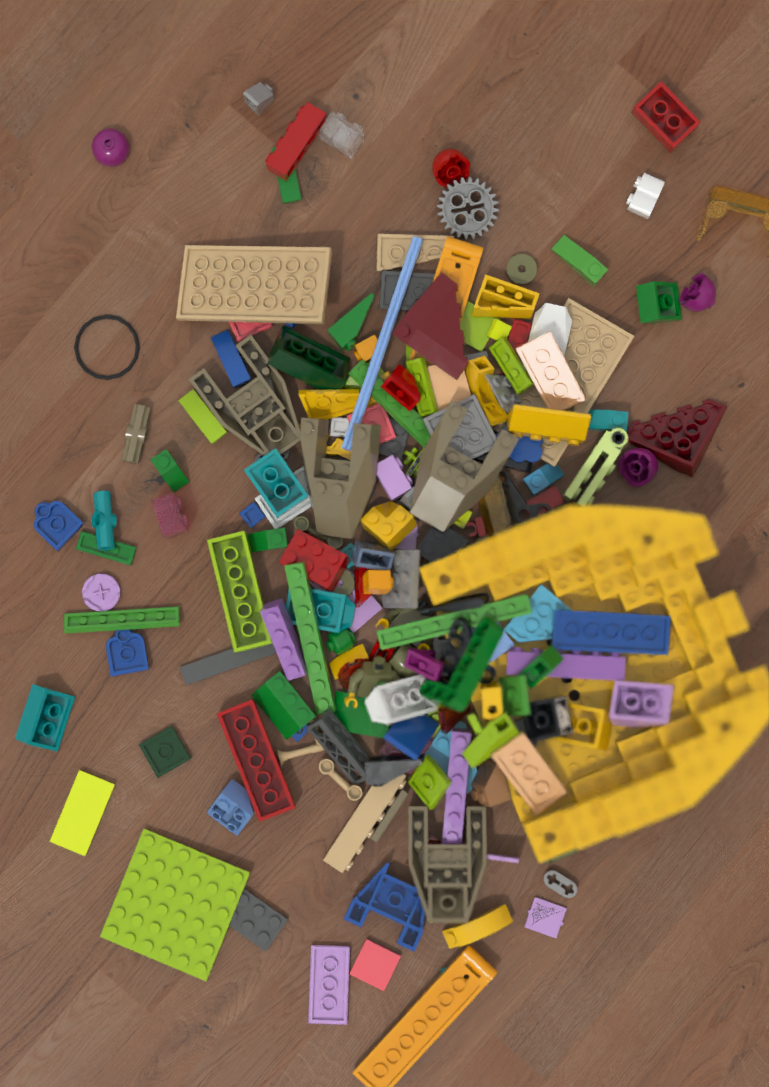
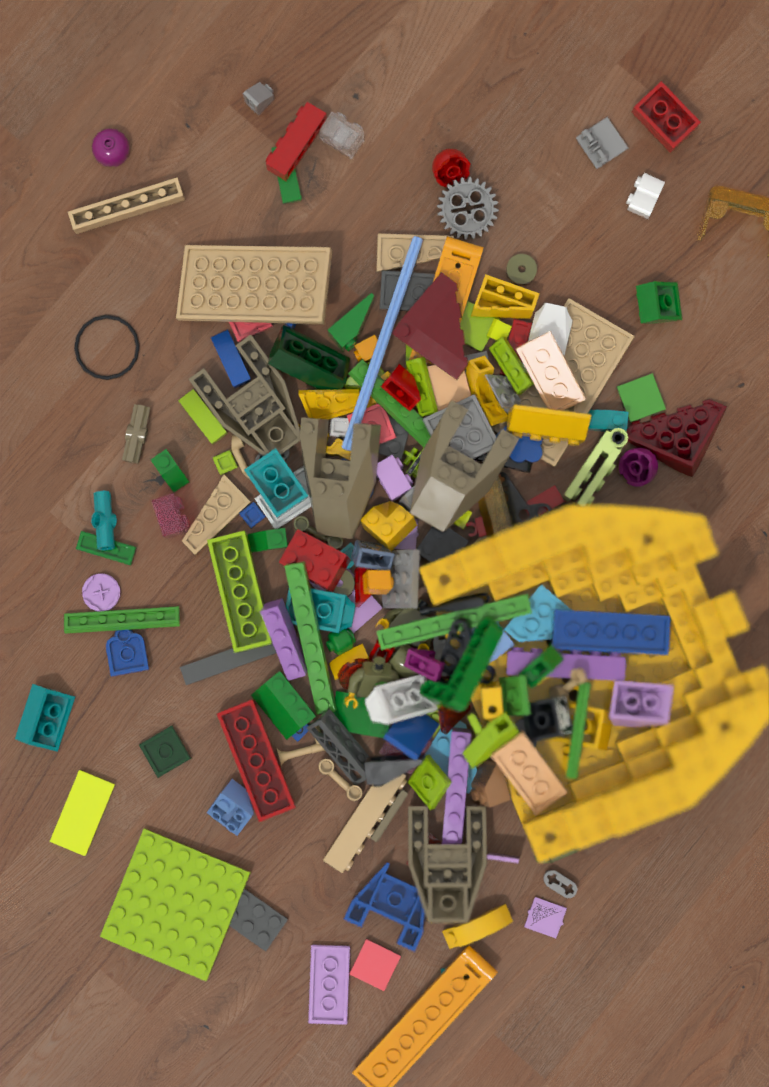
blue plate [34,501,85,552] -> none
dark azure slope [522,463,564,496] -> none
bright green slope [551,235,608,287] -> none
magenta cylinder [679,273,716,312] -> none
none -> tan brick [68,178,185,234]
none -> tan wing [182,475,251,555]
none -> lime tile [213,450,238,475]
none -> tan bar [231,435,250,480]
none -> tan bar [549,668,587,698]
none -> bright green axle [566,682,591,779]
none -> light grey hinge [576,117,628,169]
none -> bright green tile [616,373,666,423]

